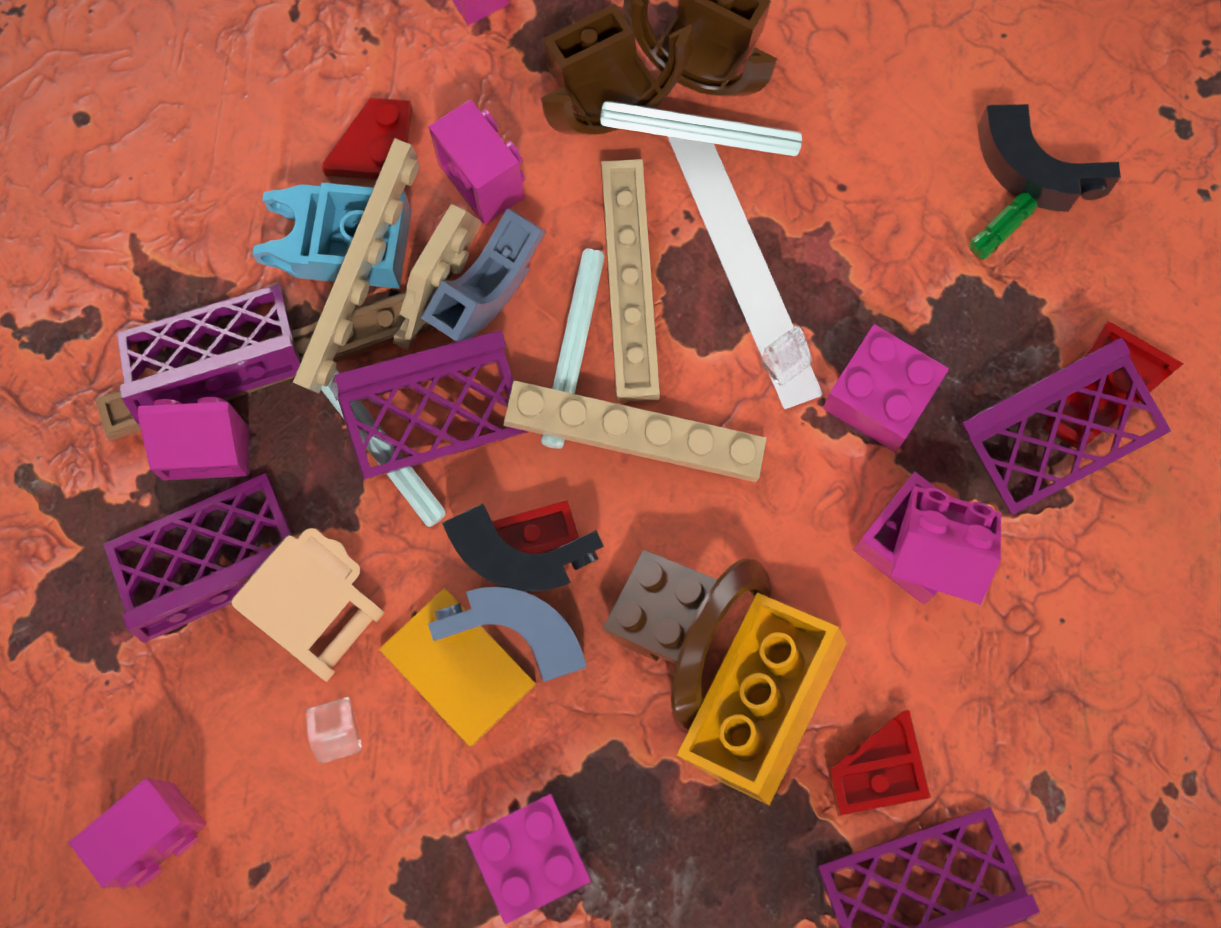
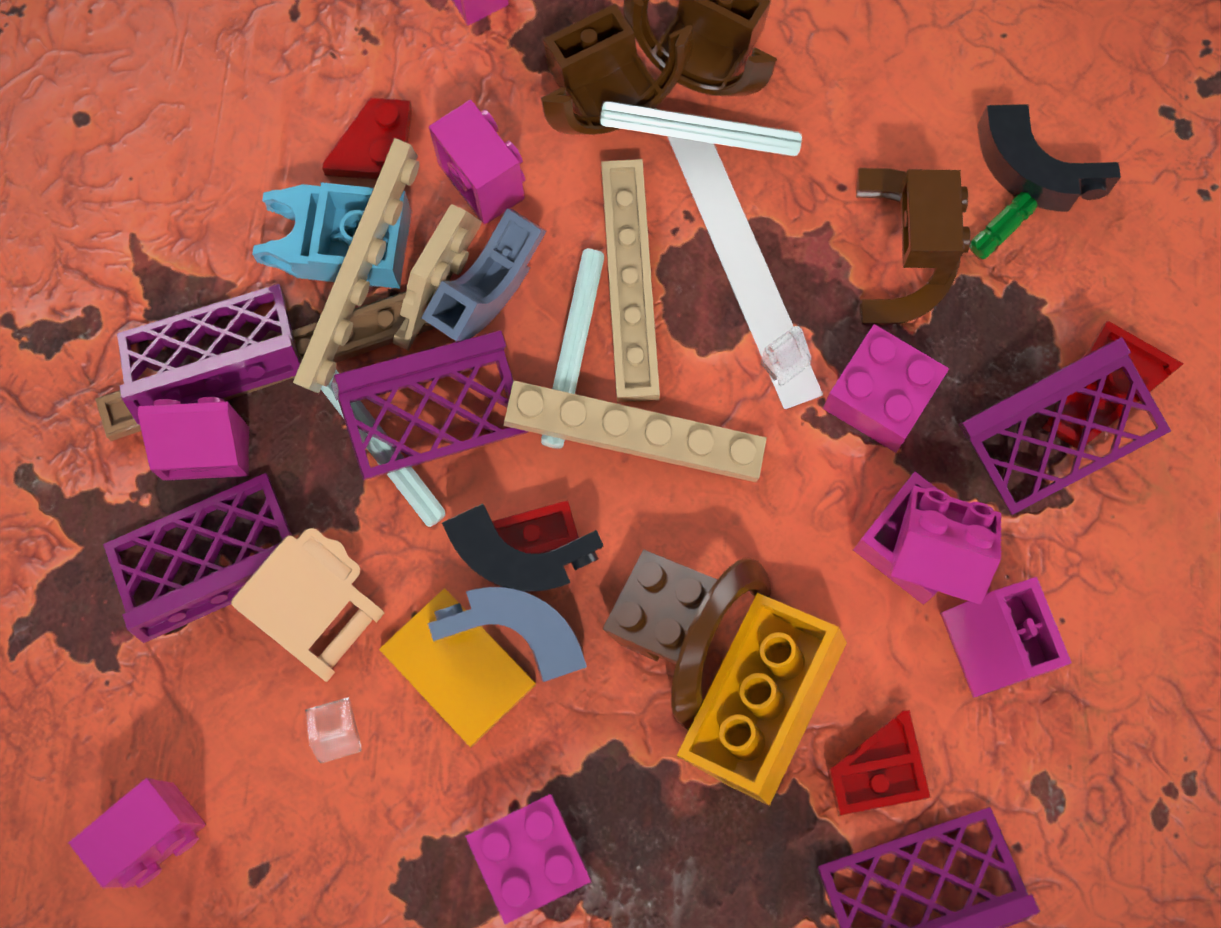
none -> reddish brown piece [856,168,970,325]
none -> dark pink slope [940,576,1072,698]

